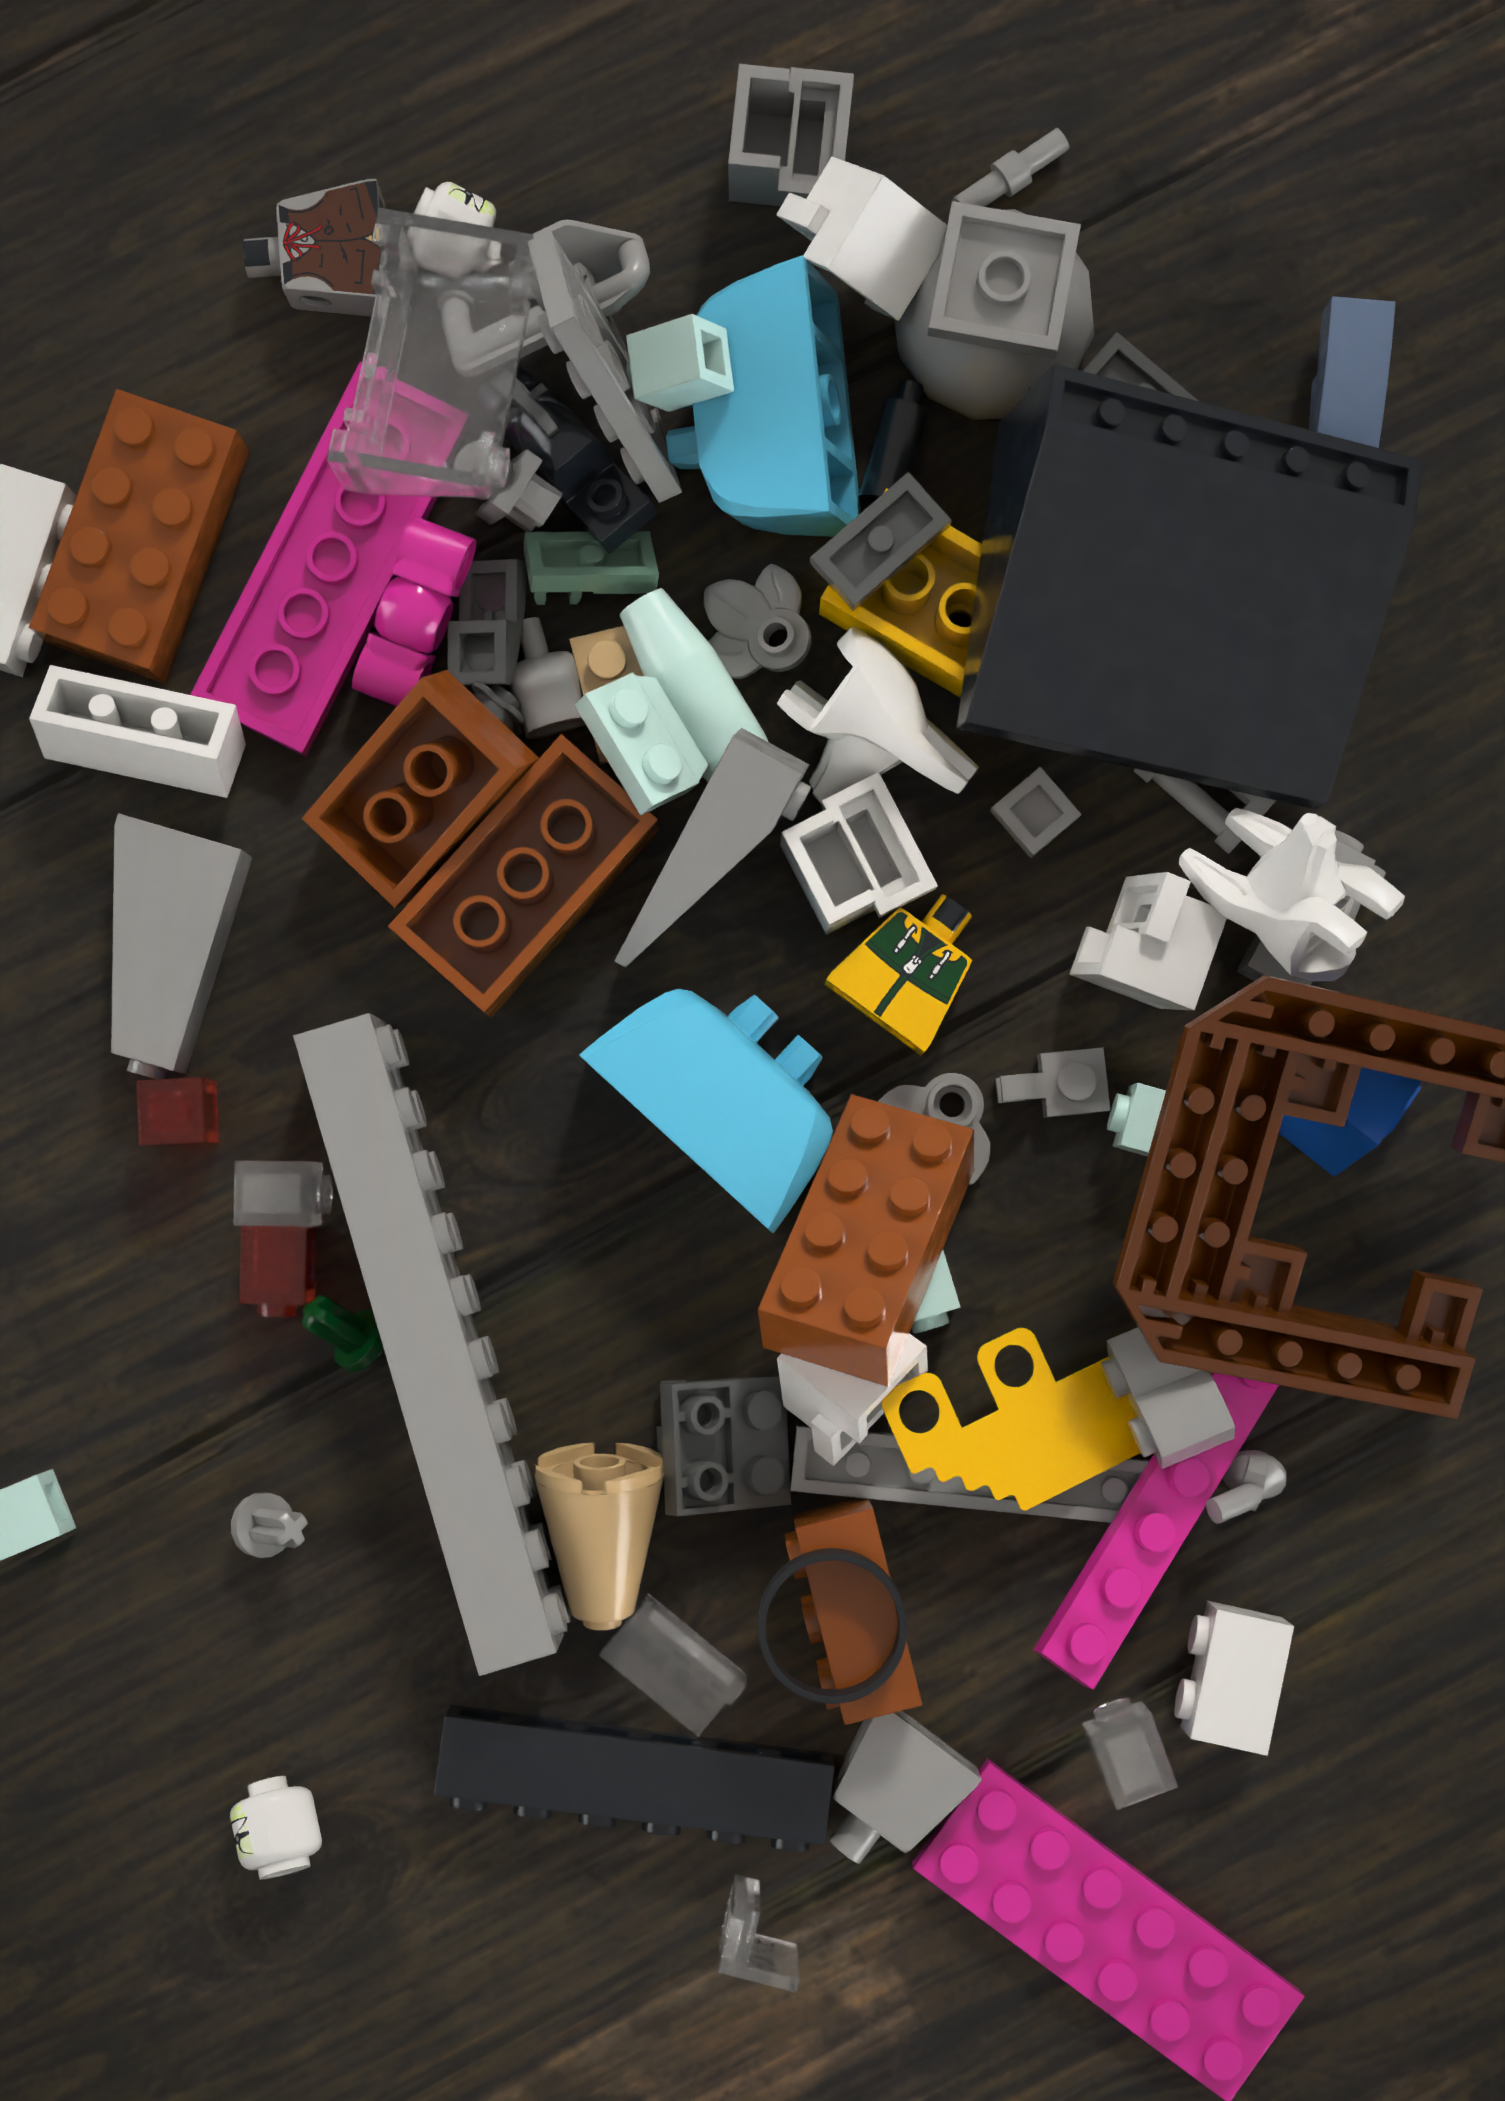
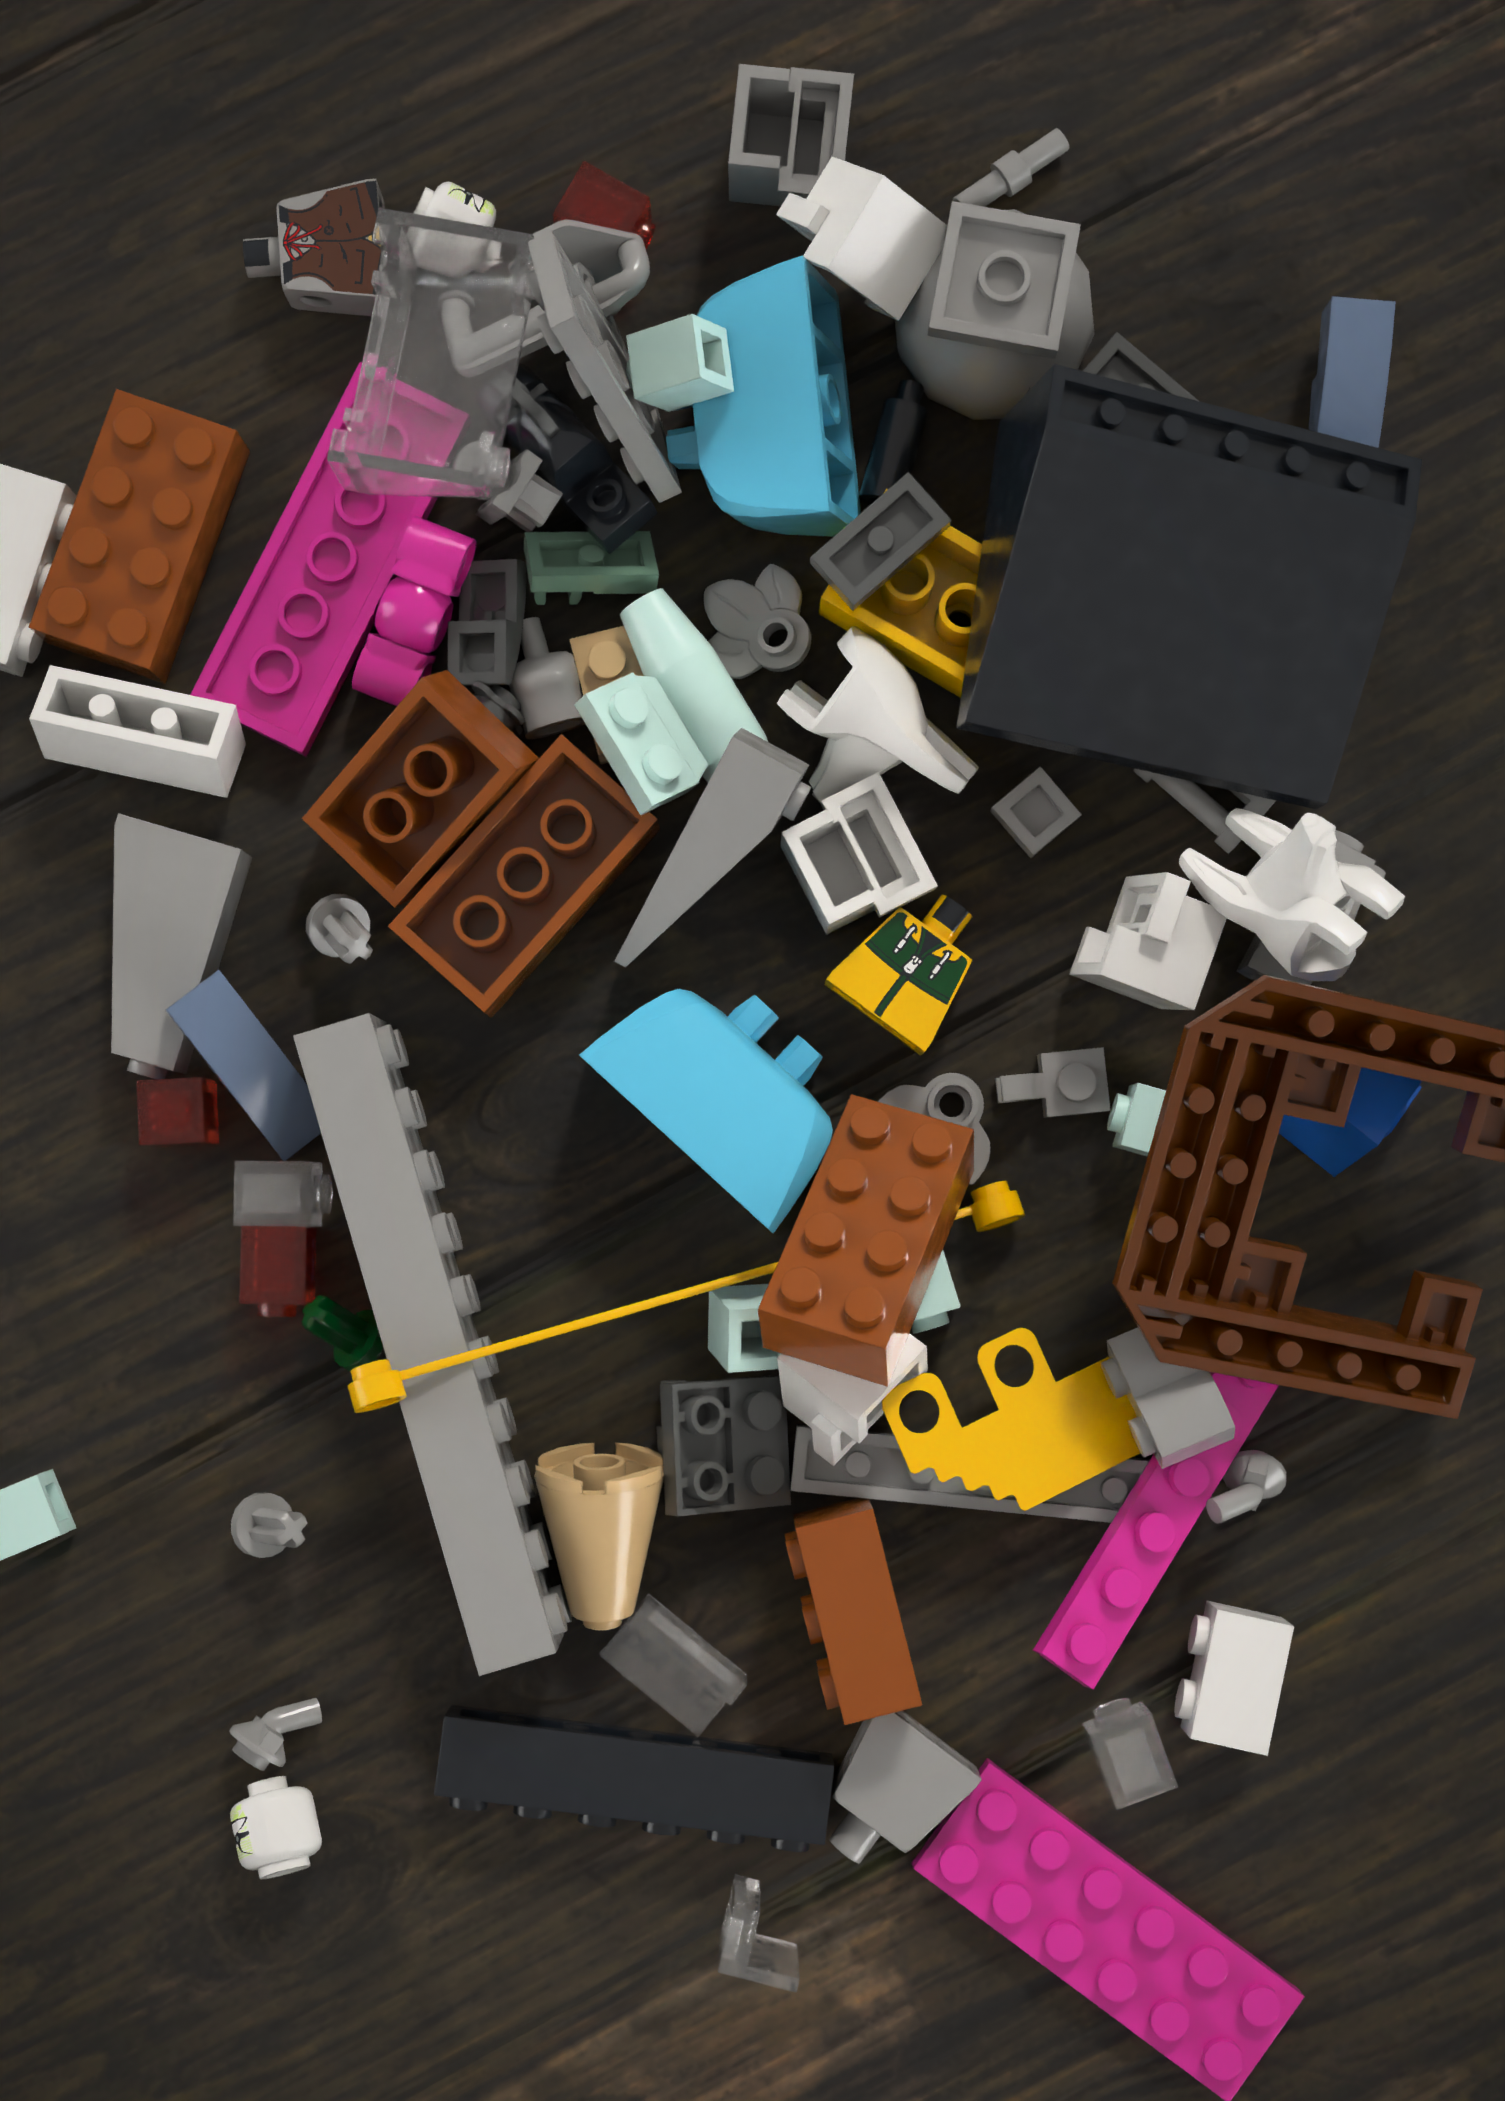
black tyre [758,1548,907,1704] -> none
none -> sand blue slope [165,970,321,1161]
none -> light grey plate [229,1698,322,1771]
none -> light grey piece [306,894,373,964]
none -> yellow piece [347,1181,1025,1413]
none -> clear red brick [552,161,656,249]
none -> light aqua brick [708,1284,781,1373]

